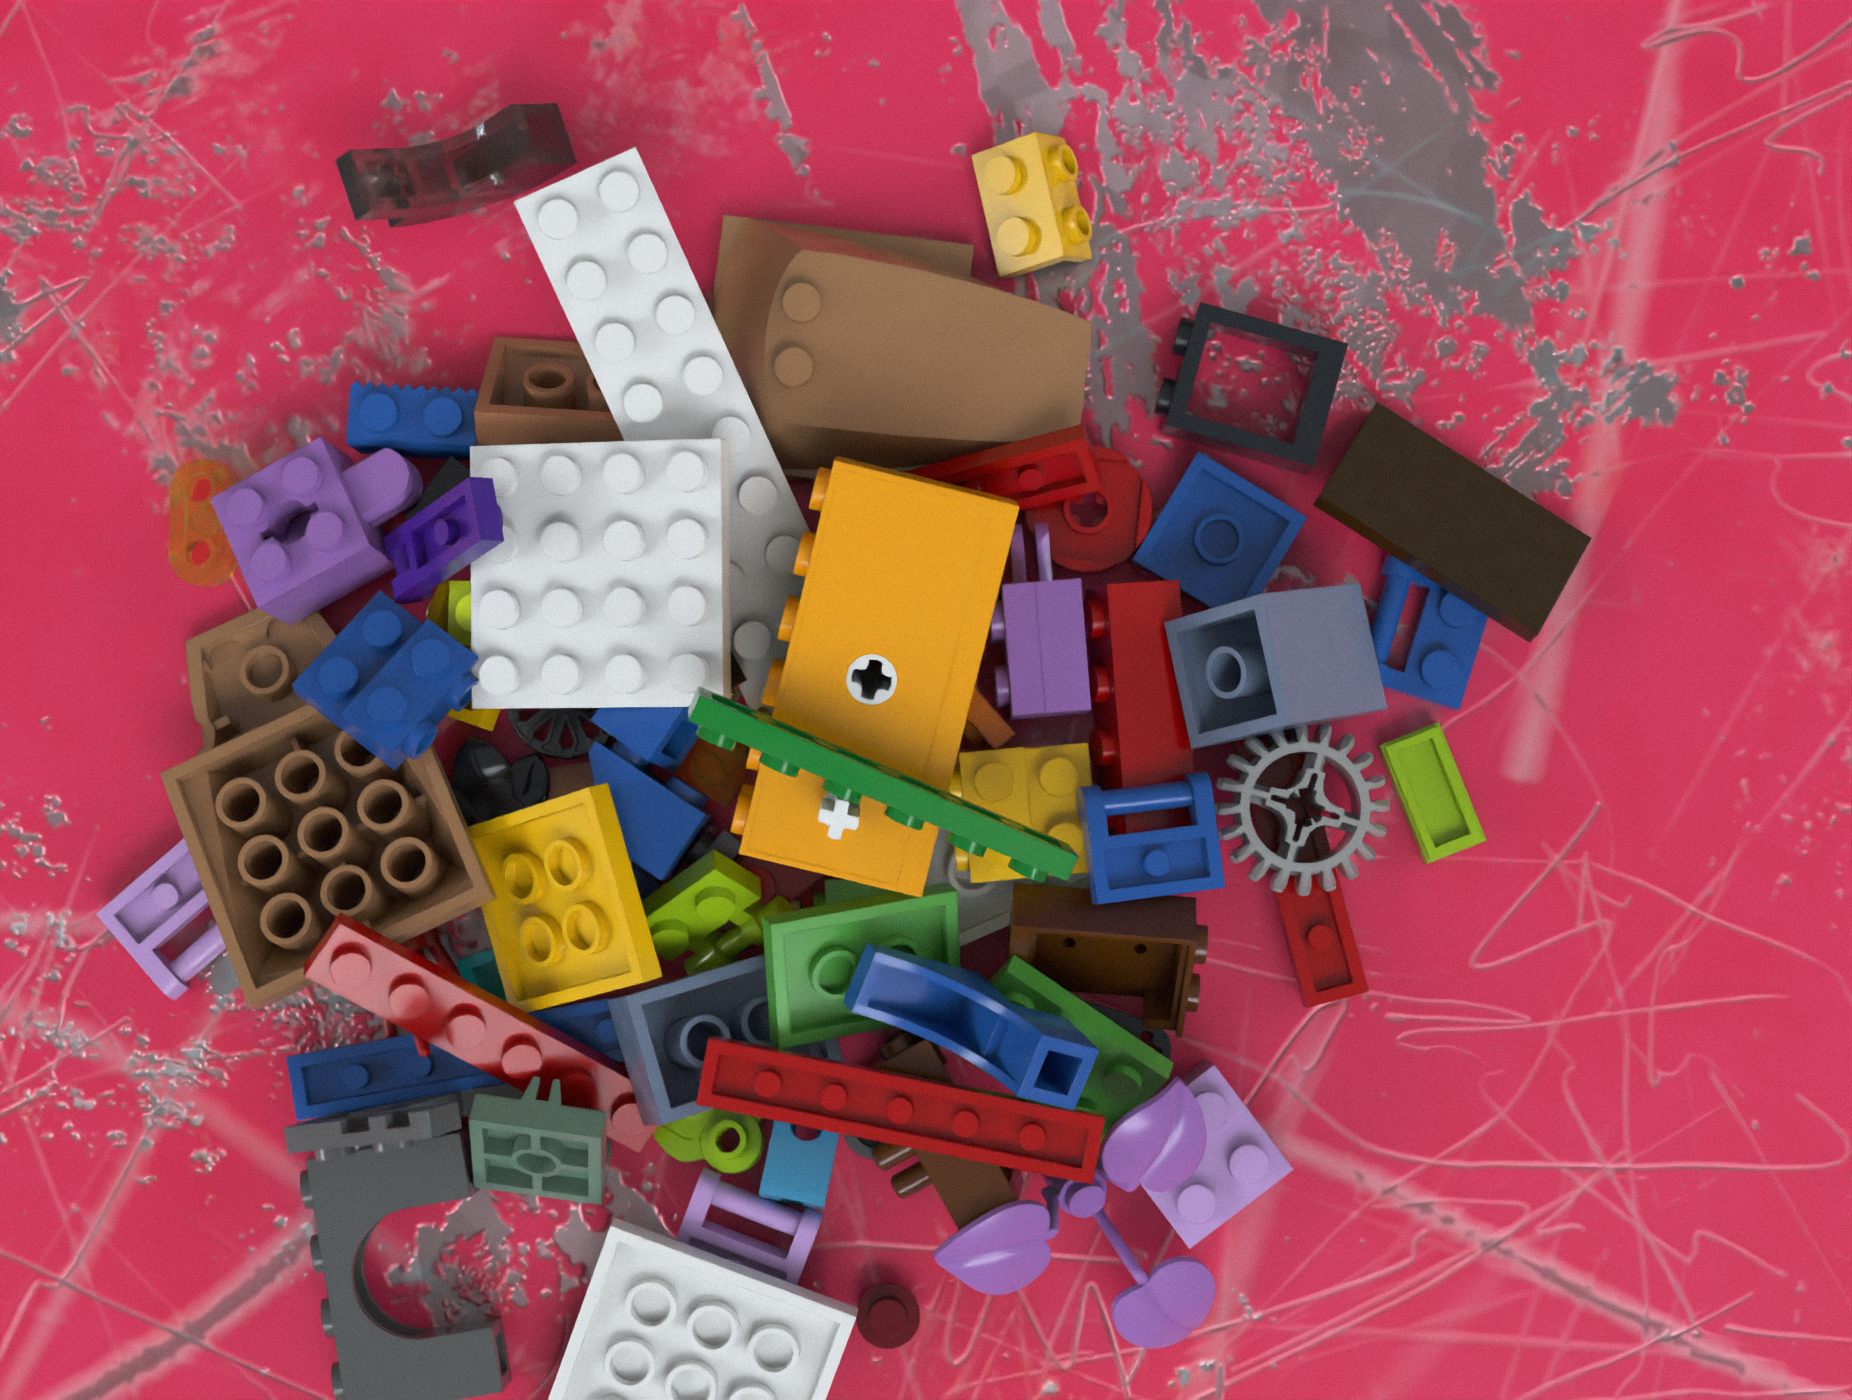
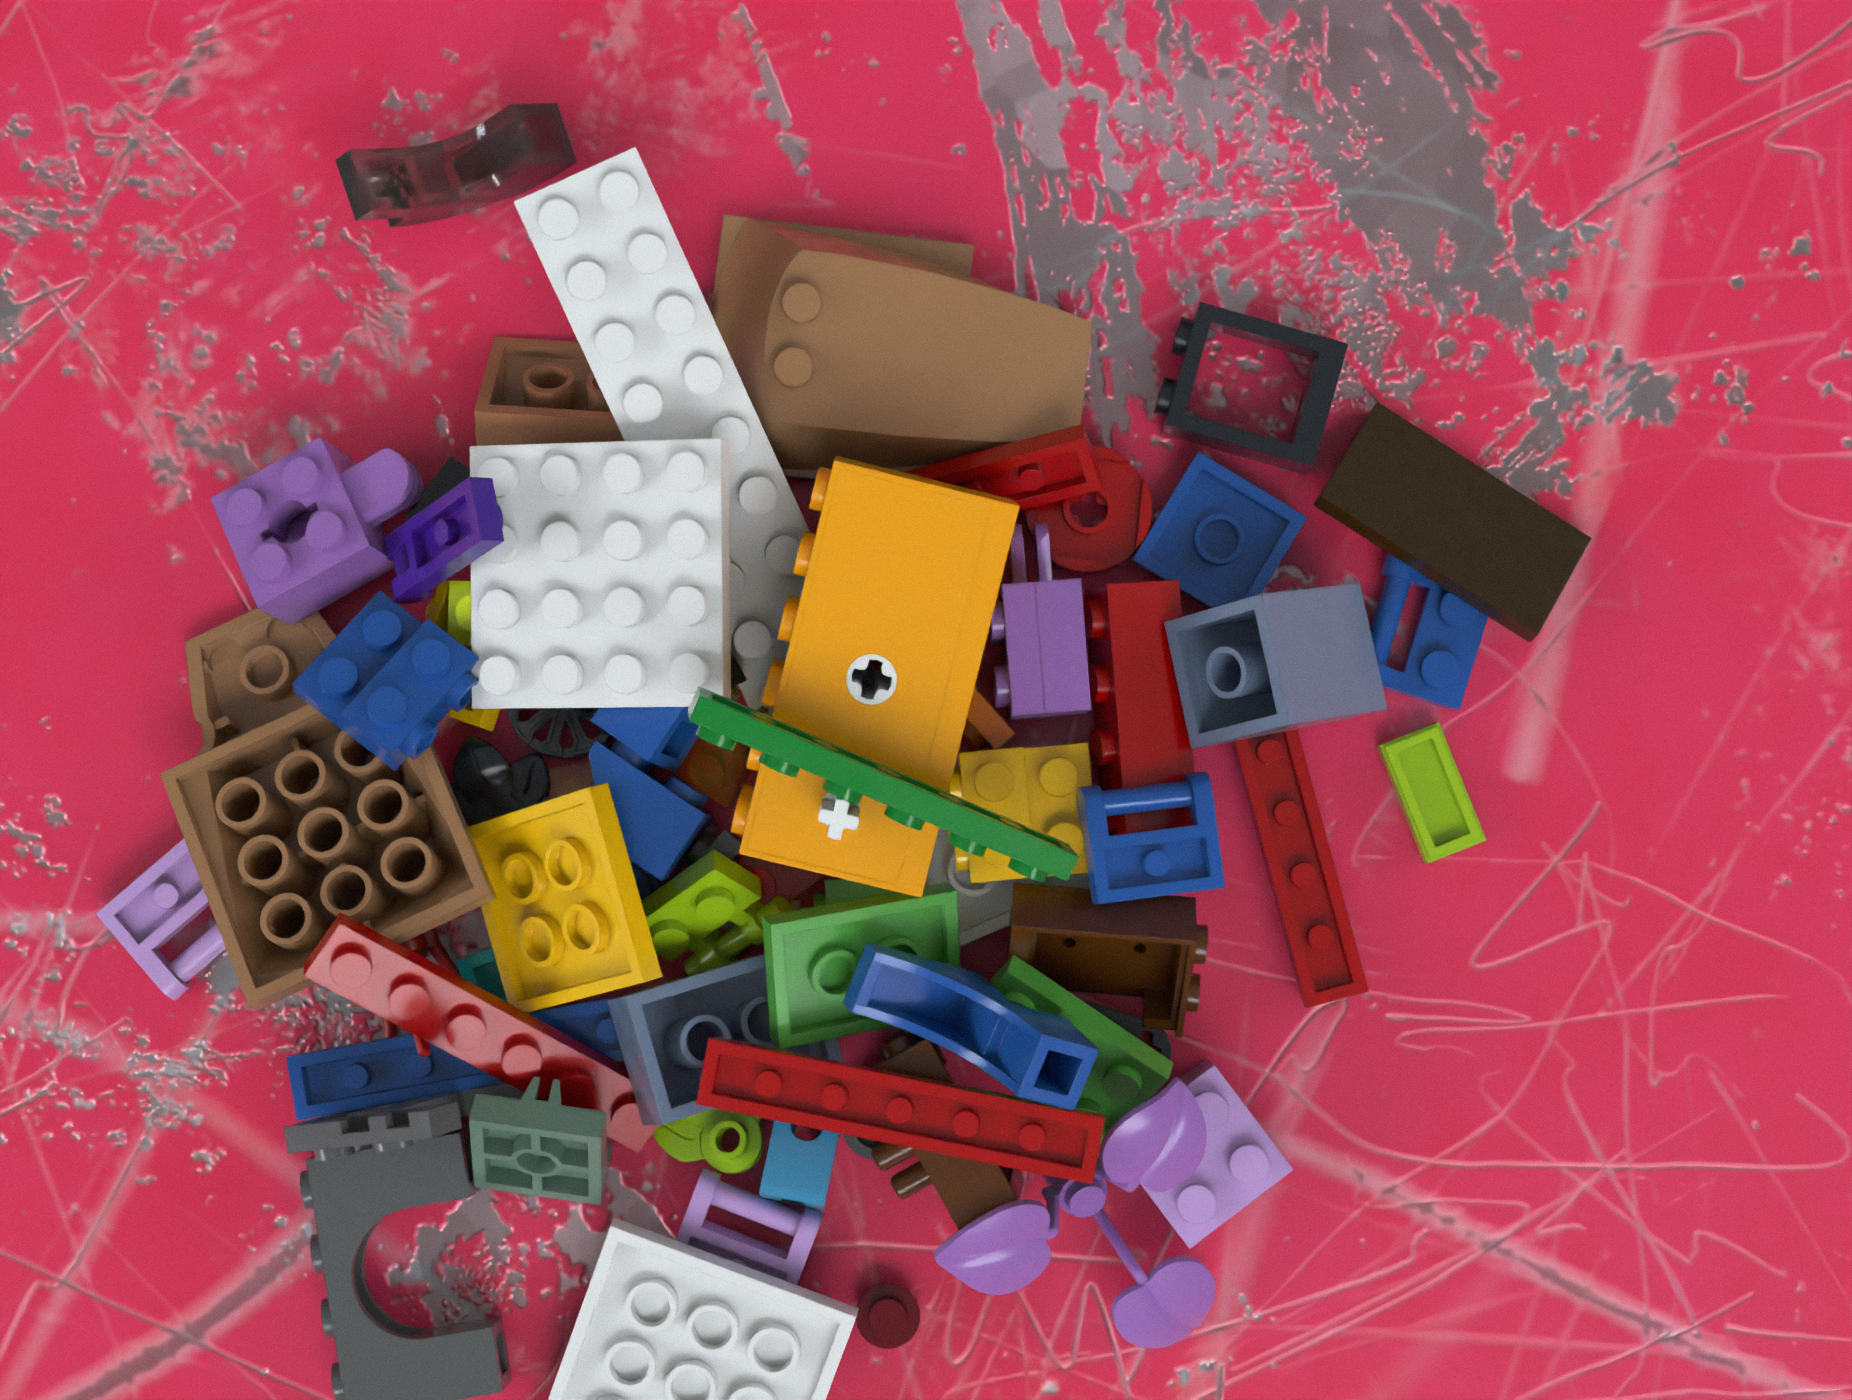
plate [169,459,238,587] -> none
blue brick [346,381,479,461] -> none
yellow bracket [971,132,1092,279] -> none
light grey gear [1214,723,1390,896] -> none

